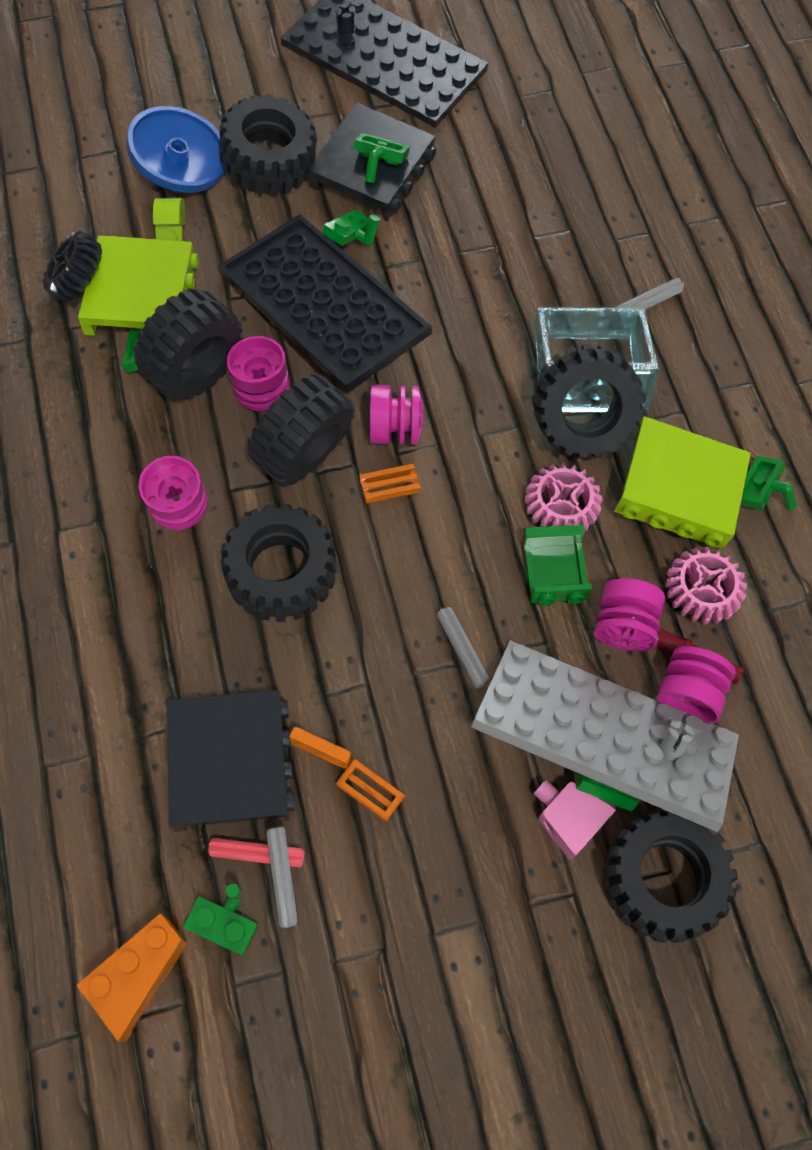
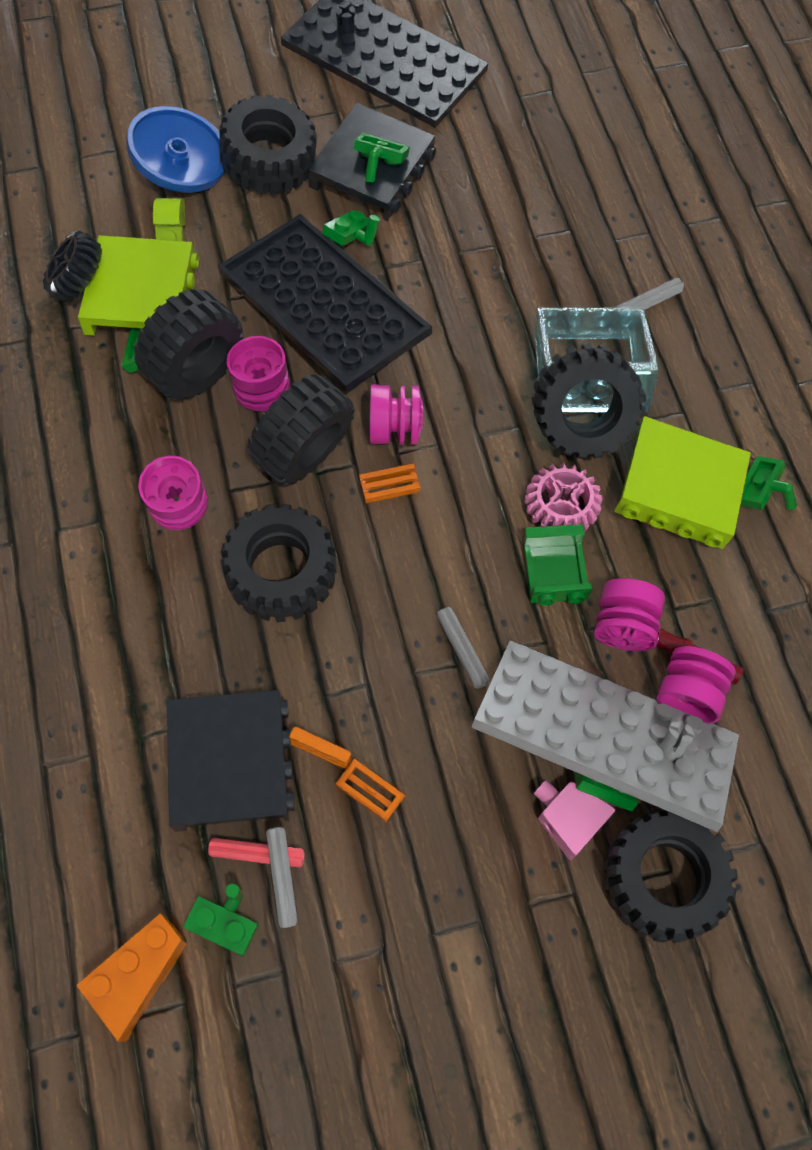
bright pink gear [665,546,747,625] -> none

